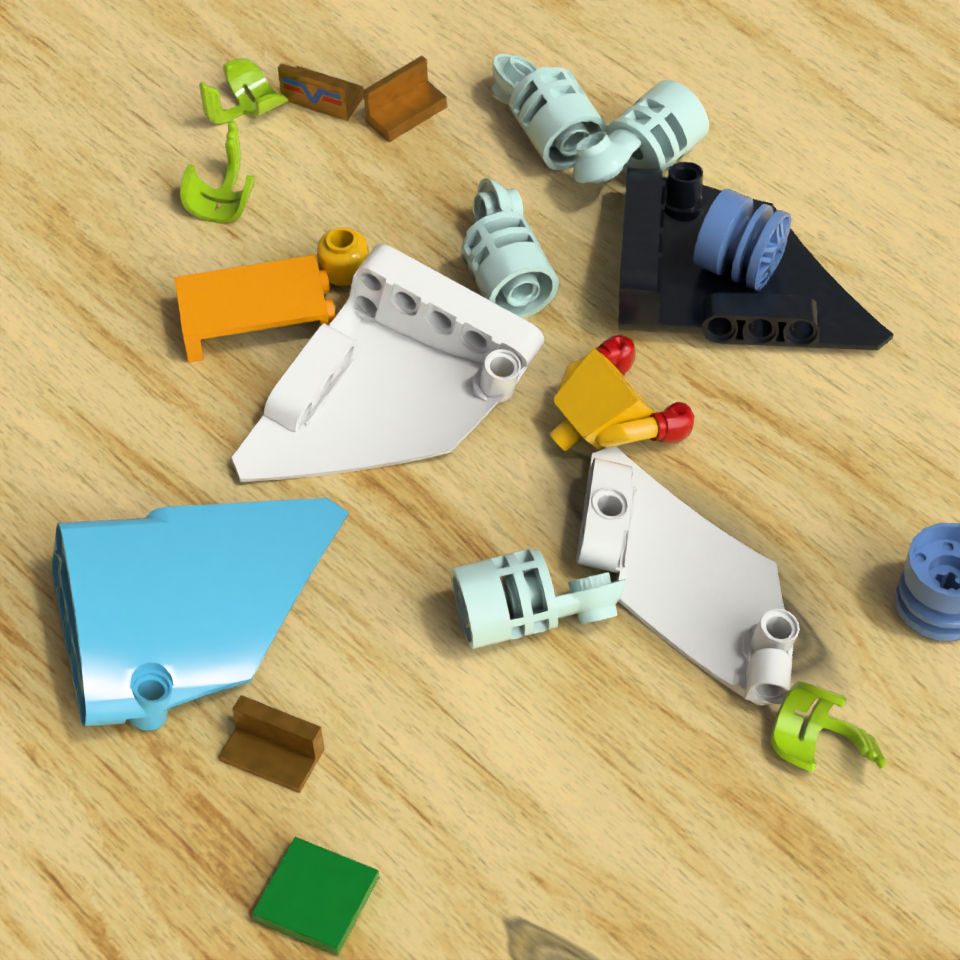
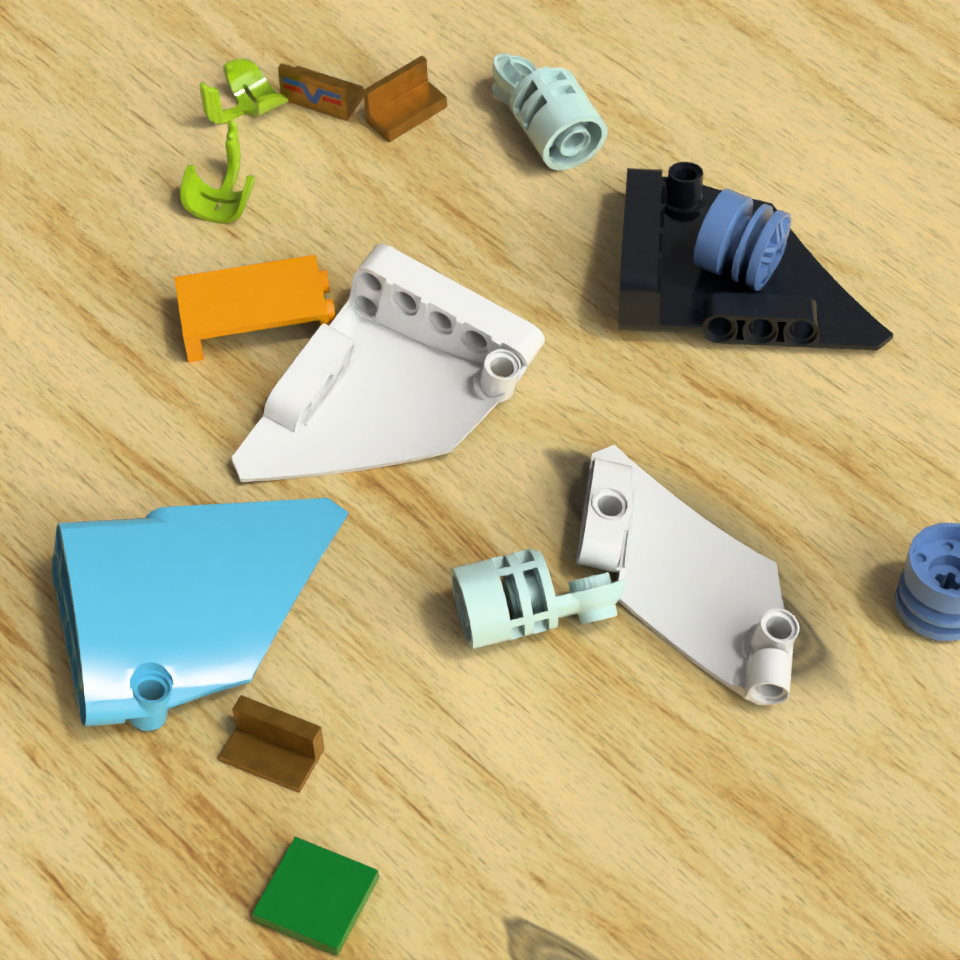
yellow head [317,227,369,286] -> none
light aqua cylinder [461,178,559,319] -> none
yellow torso [550,335,695,451] -> none
light aqua cylinder [573,80,709,184] -> none
lime helmet [770,681,886,772] -> none

